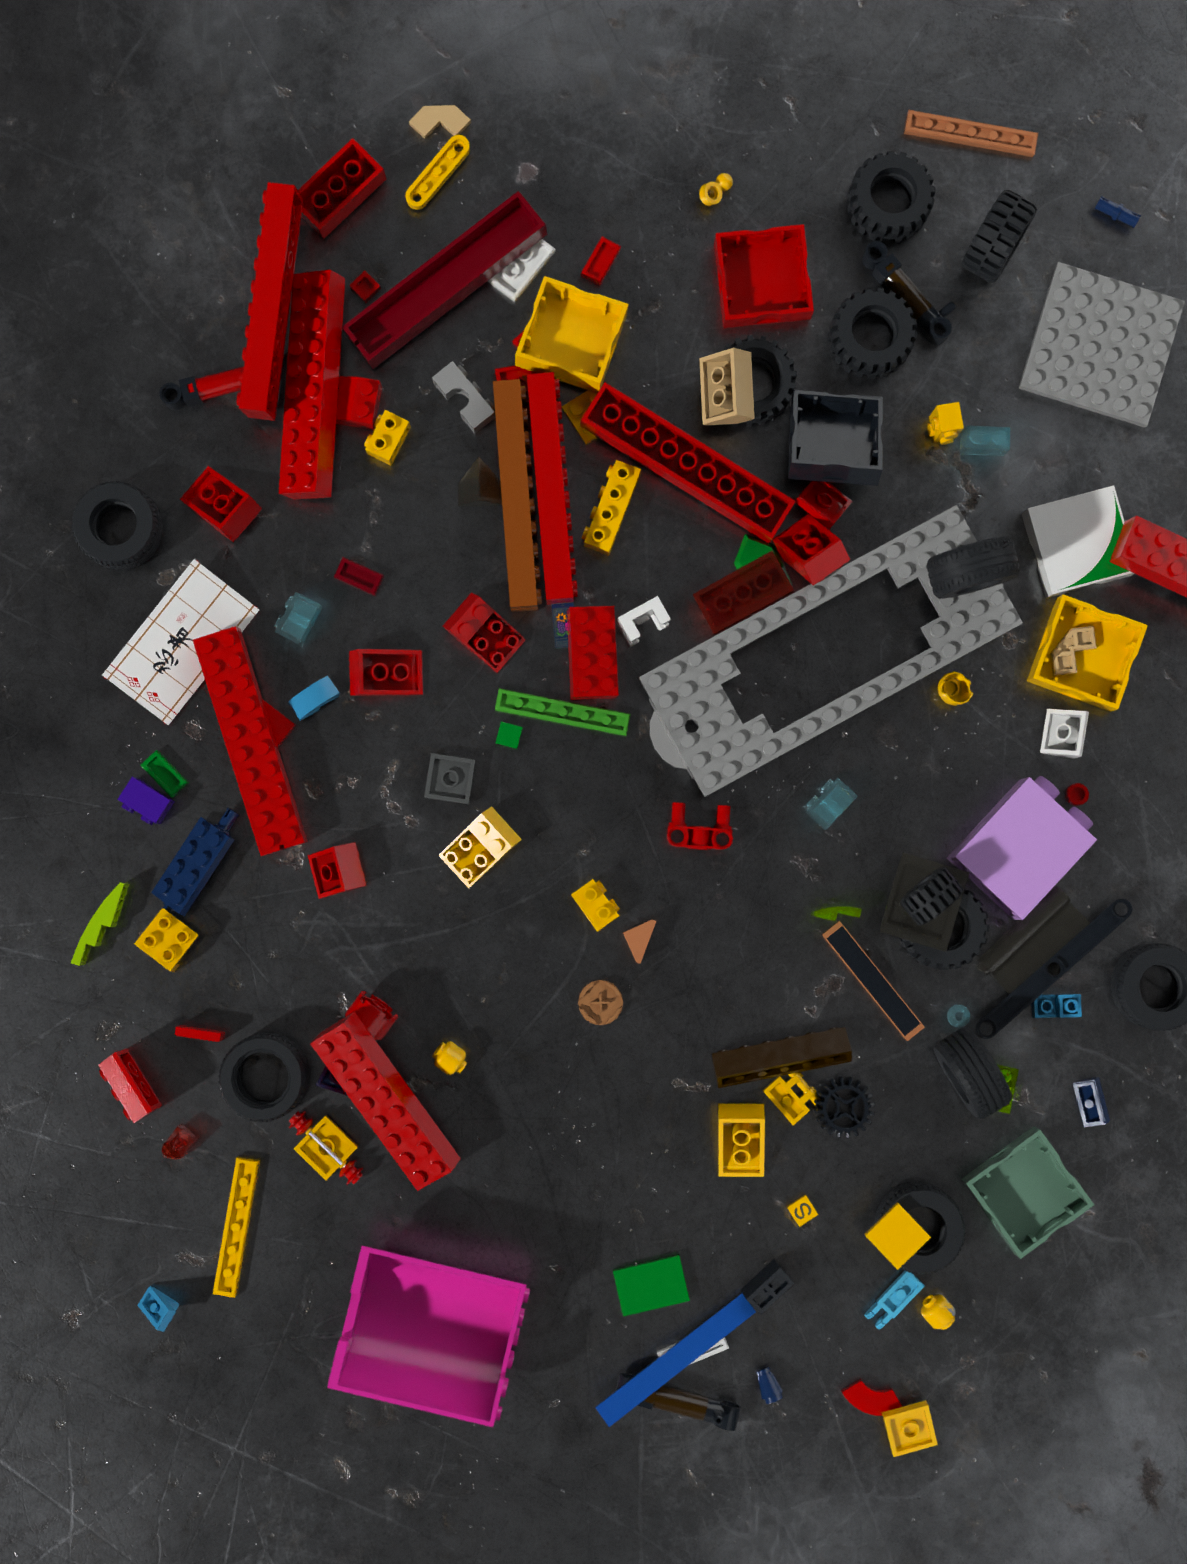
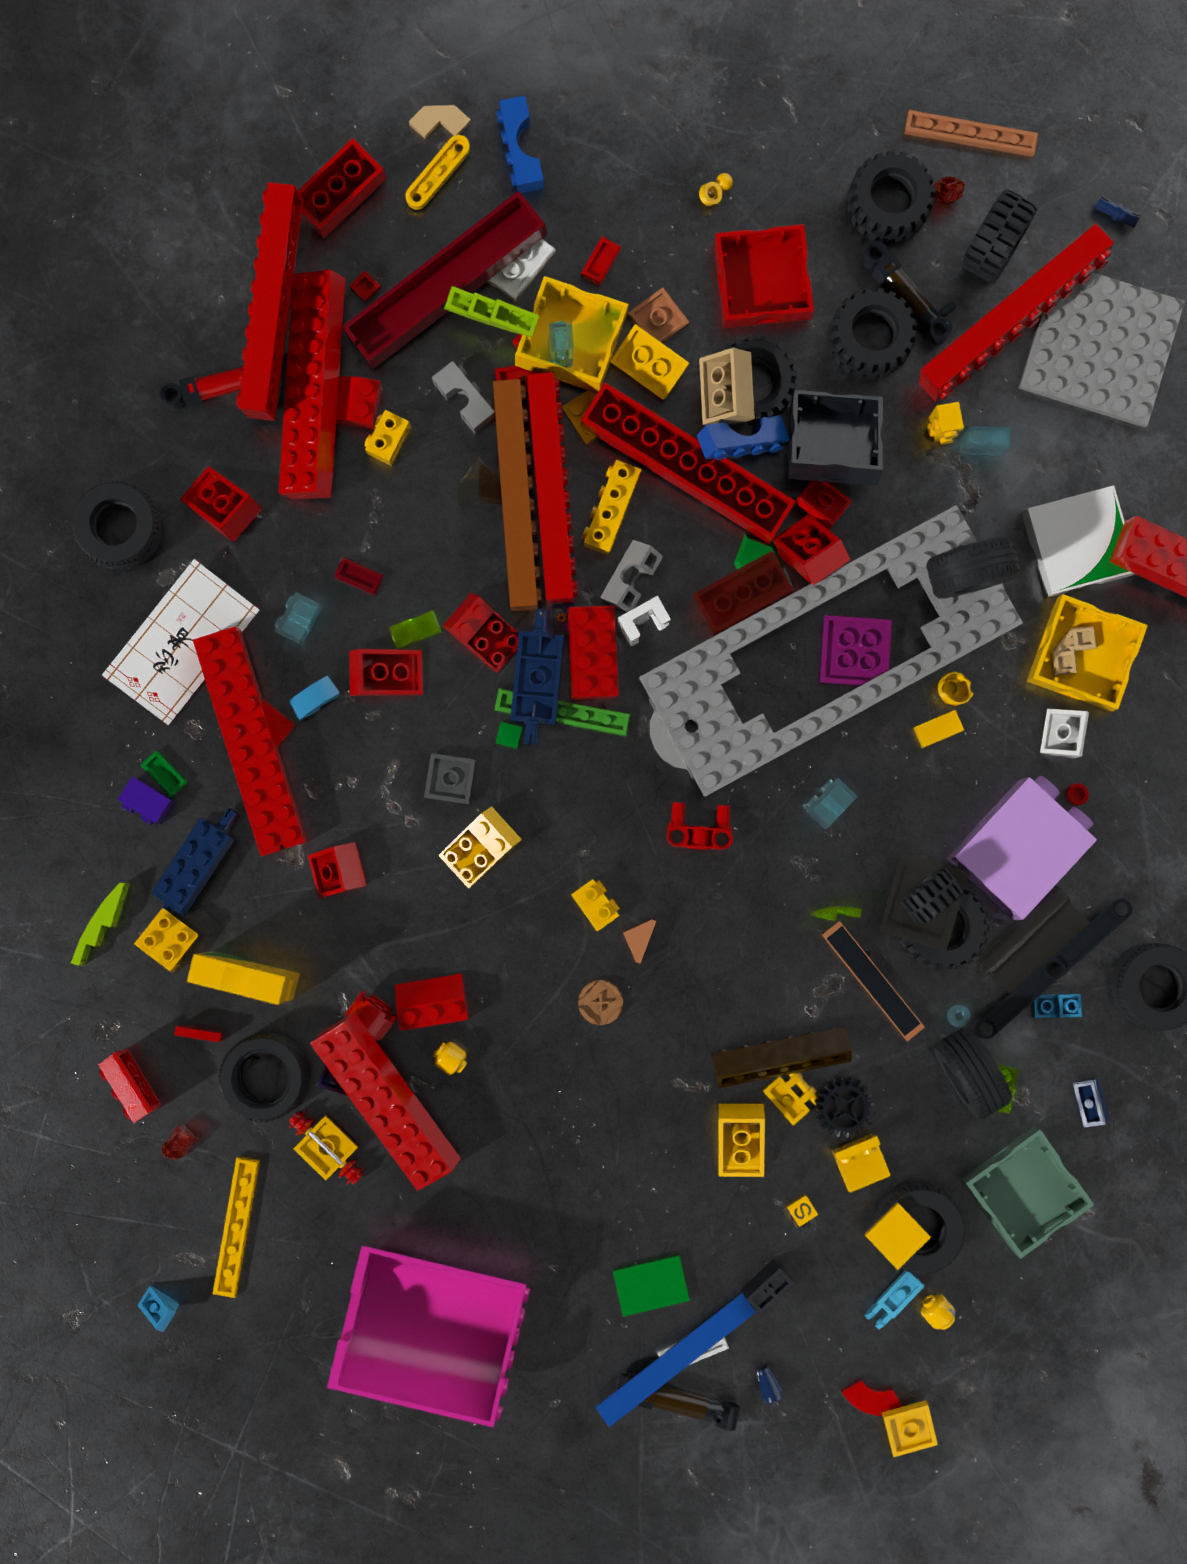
none -> yellow tile [187,952,300,1005]
none -> clear neon green slope [389,611,442,648]
none -> red slope [395,973,469,1031]
none -> lime slope [444,286,539,337]
none -> blue arch [496,95,544,193]
none -> dark blue plate [510,609,564,745]
none -> clear light blue brick [548,321,574,367]
none -> light grey arch [600,540,663,613]
none -> yellow plate [610,324,690,401]
none -> nougat tile [628,287,689,343]
none -> blue arch [697,415,790,460]
none -> magenta plate [819,615,892,686]
none -> yellow bracket [831,1133,890,1192]
none -> yellow tile [913,710,964,748]
none -> red brick [919,223,1114,402]
none -> clear red plate [933,176,965,204]

